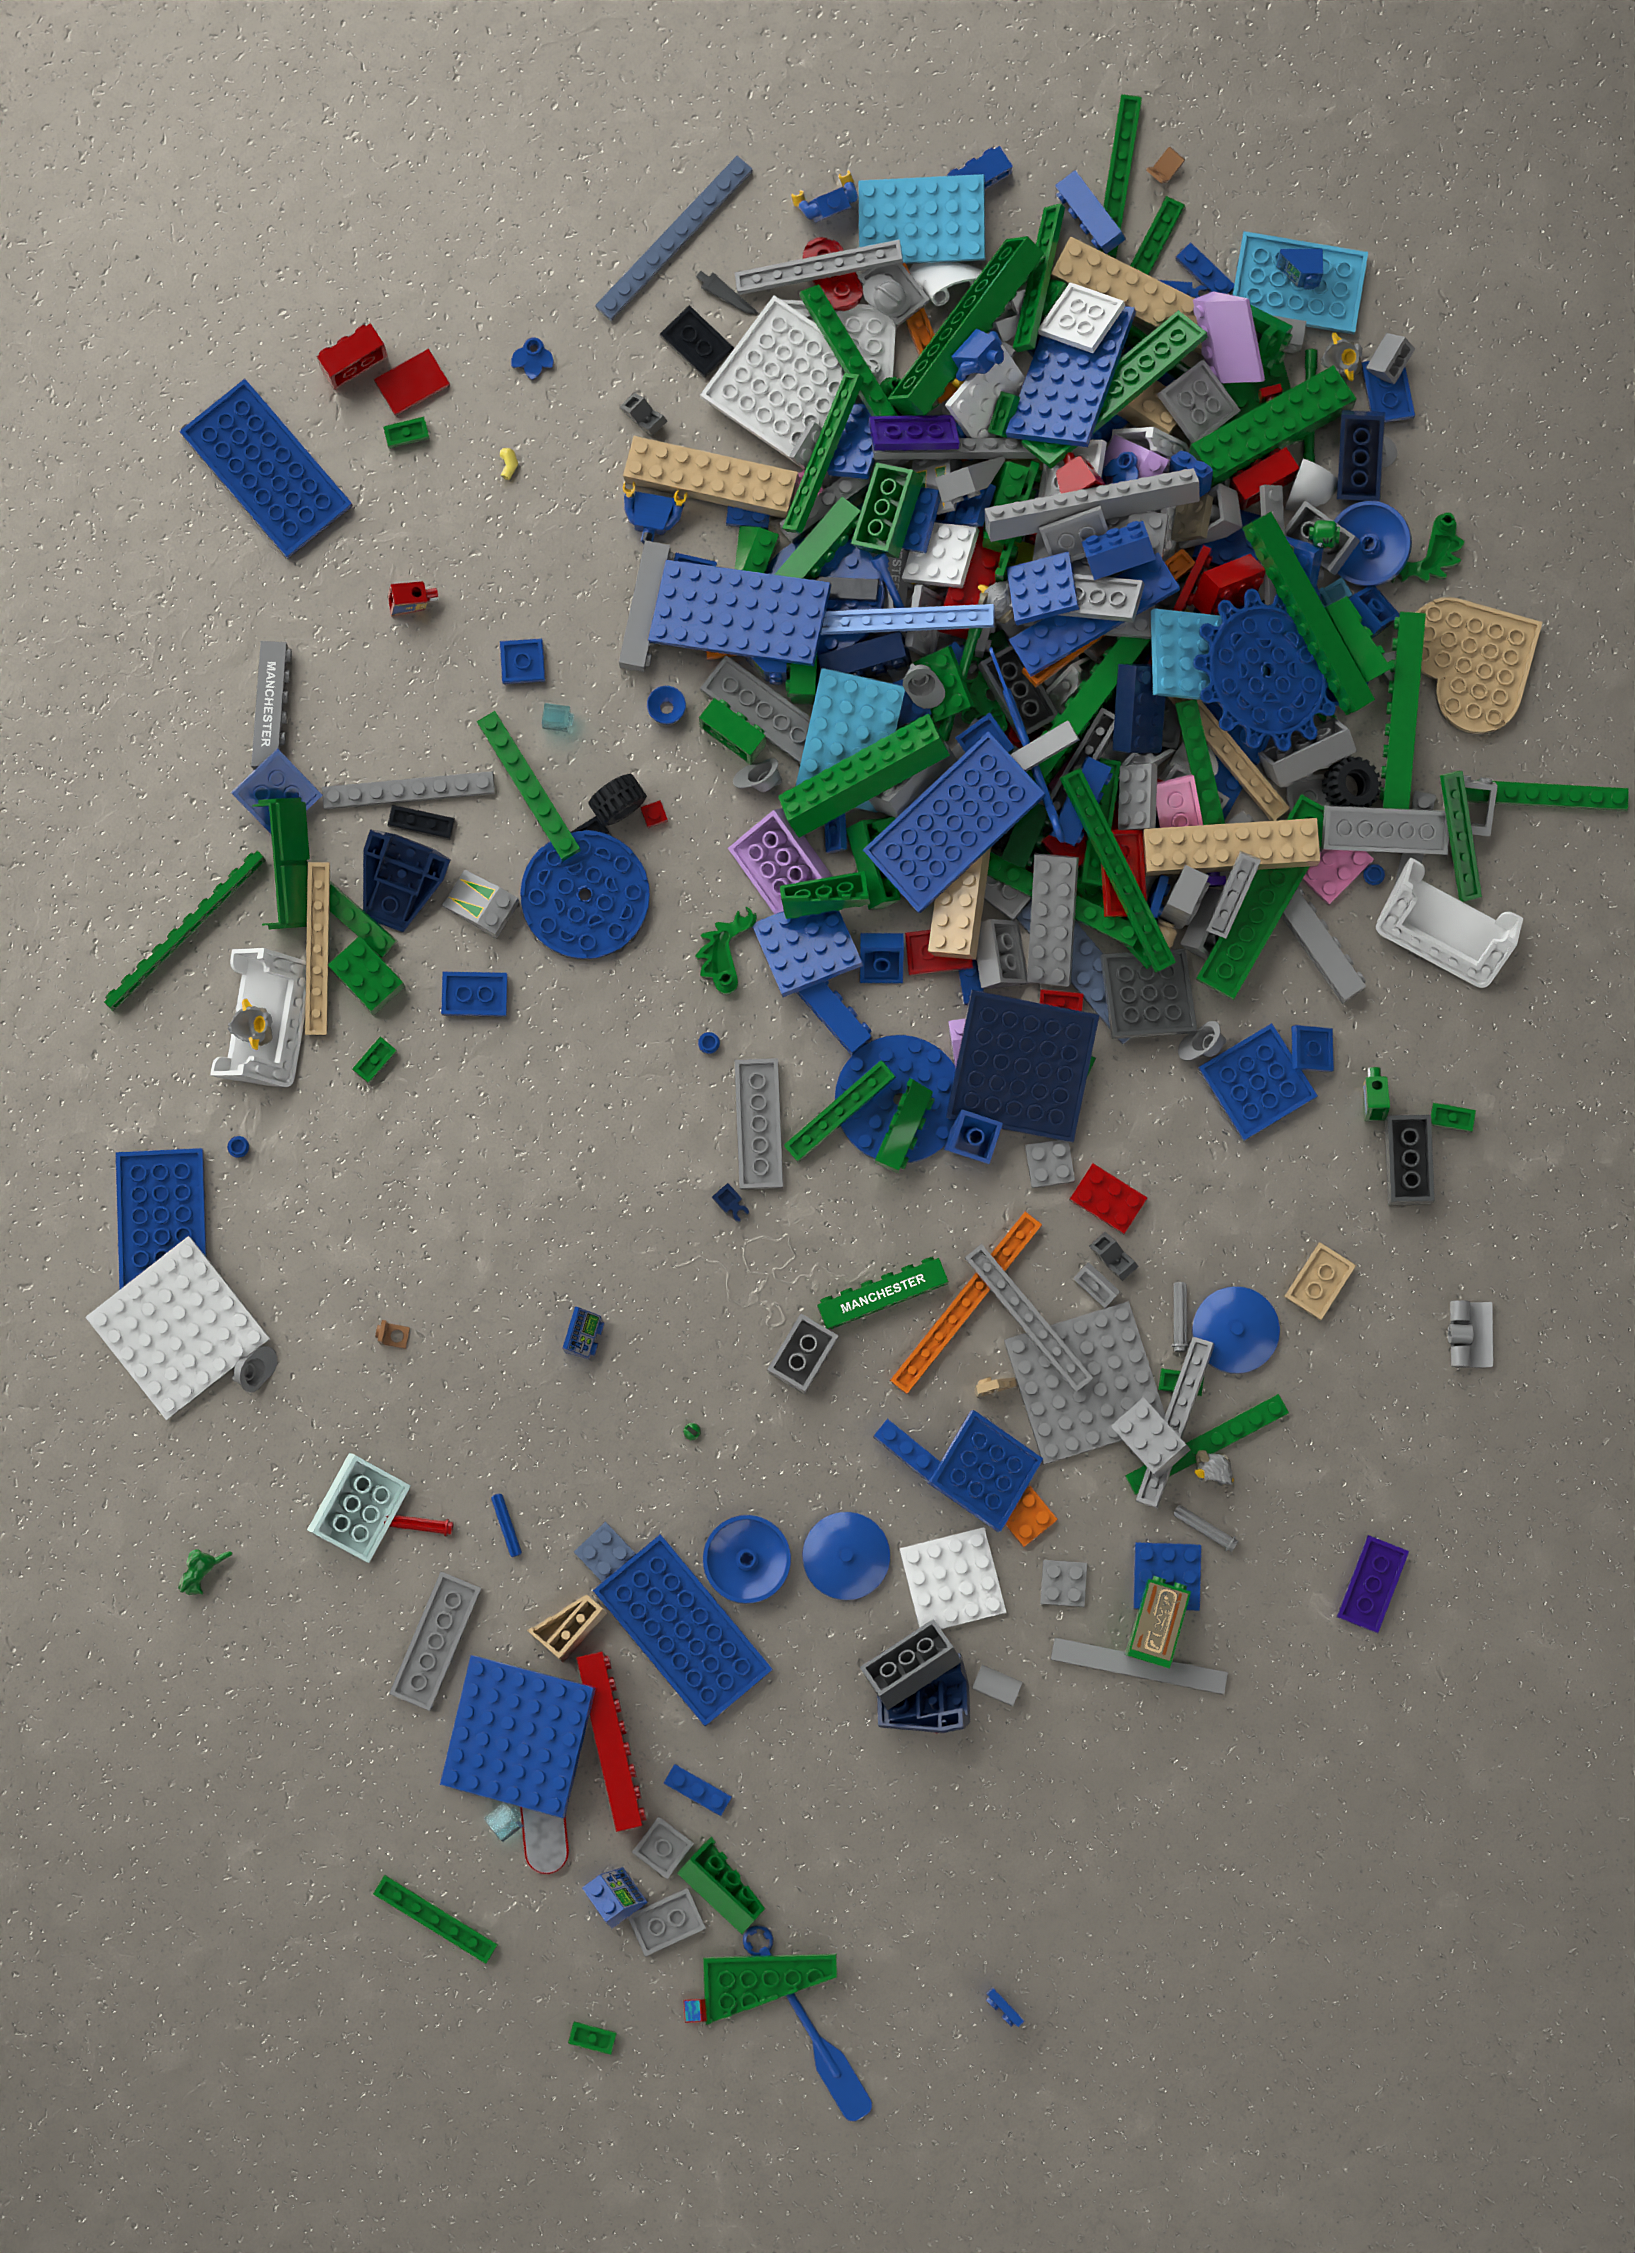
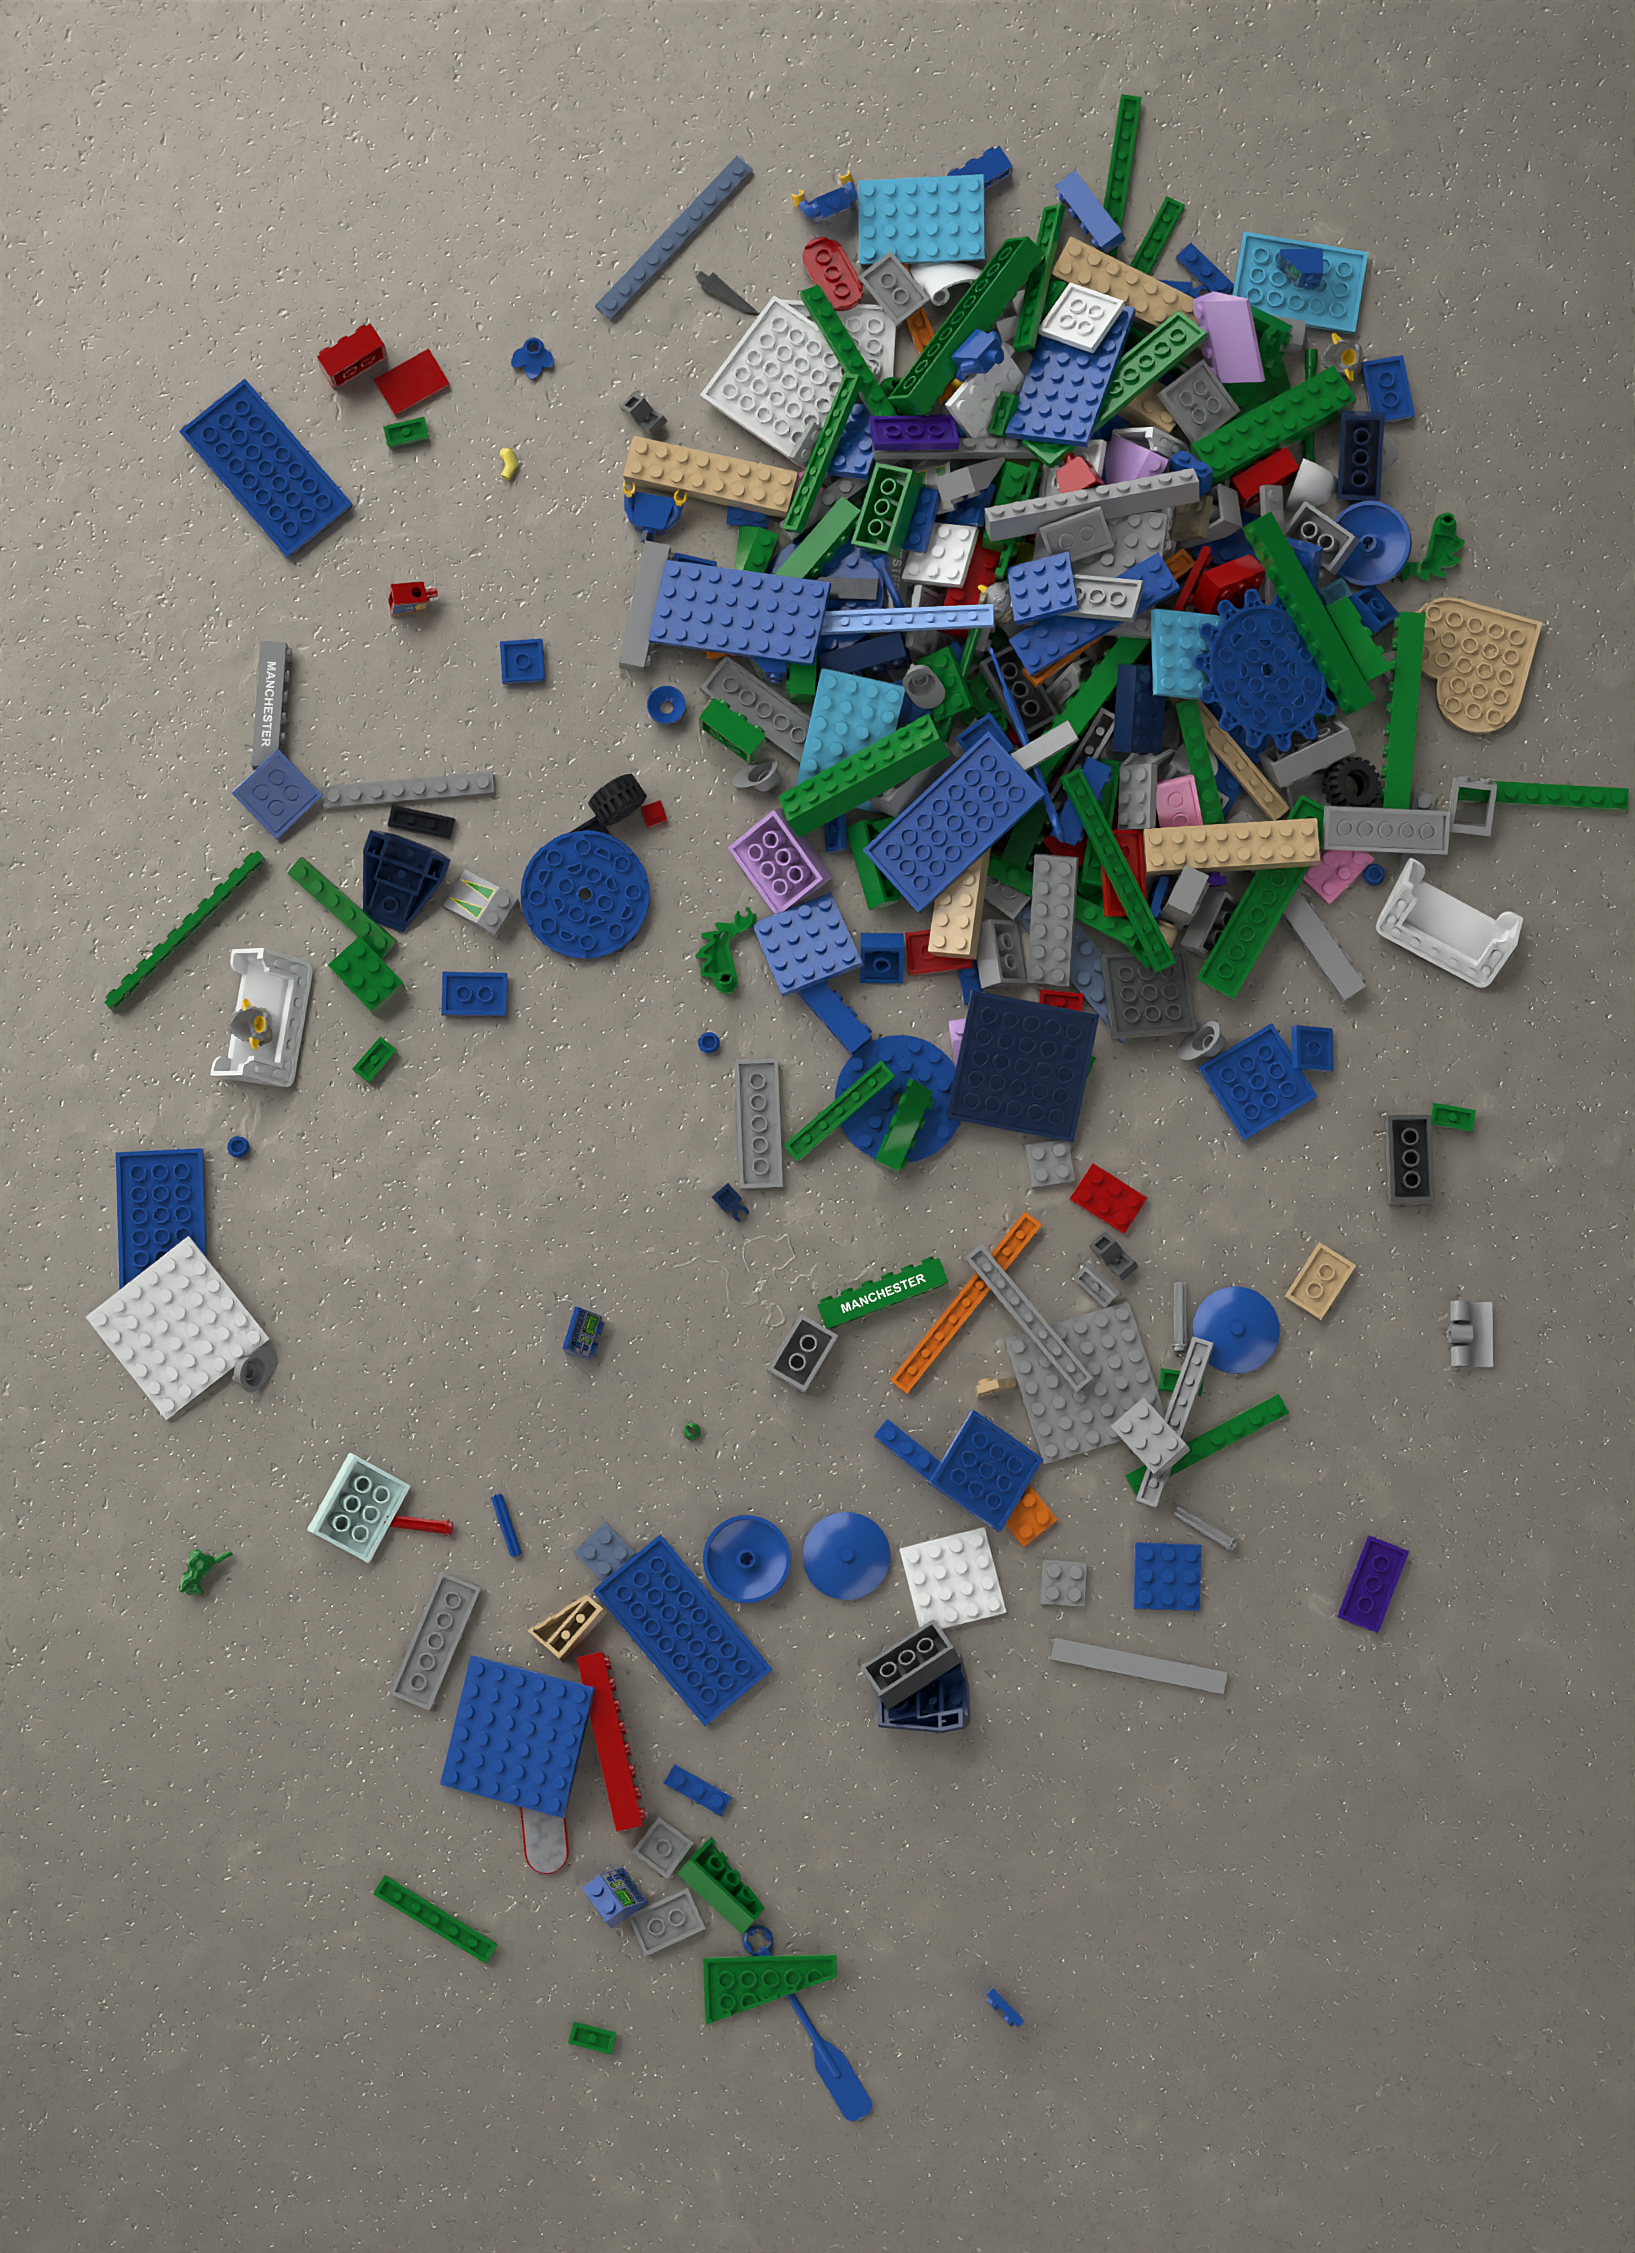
green piece [252,798,310,930] -> none
tan plate [305,862,330,1035] -> none
medium nougat bracket [375,1320,410,1349] -> none
green plate [477,711,581,862] -> none
clear light blue brick [484,1802,524,1842] -> none
clear light blue brick [541,703,574,732] -> none
black tile [660,305,734,379] -> none
tile [683,1999,707,2023] -> none
light grey plate [735,240,903,295] -> none
green wedge [780,871,870,919] -> none
light grey piece [863,274,910,317] -> none
blue slope [944,1109,1003,1164] -> none
light grey brick [972,1665,1022,1706] -> none
blue brick [1082,521,1156,580] -> none
blue plate [1102,452,1139,484] -> none
slope [1125,1576,1191,1669] -> none
medium nougat bracket [1146,147,1185,183] -> none
light grey hair [1194,1450,1234,1485] -> none
light grey plate [1205,851,1261,939] -> none
red plate [1258,384,1283,403] -> none
green head [1309,520,1340,548] -> none
green torso [1363,1067,1390,1121] -> none
light grey brick [1366,333,1415,384] -> none
green plate [1440,771,1482,902] -> none

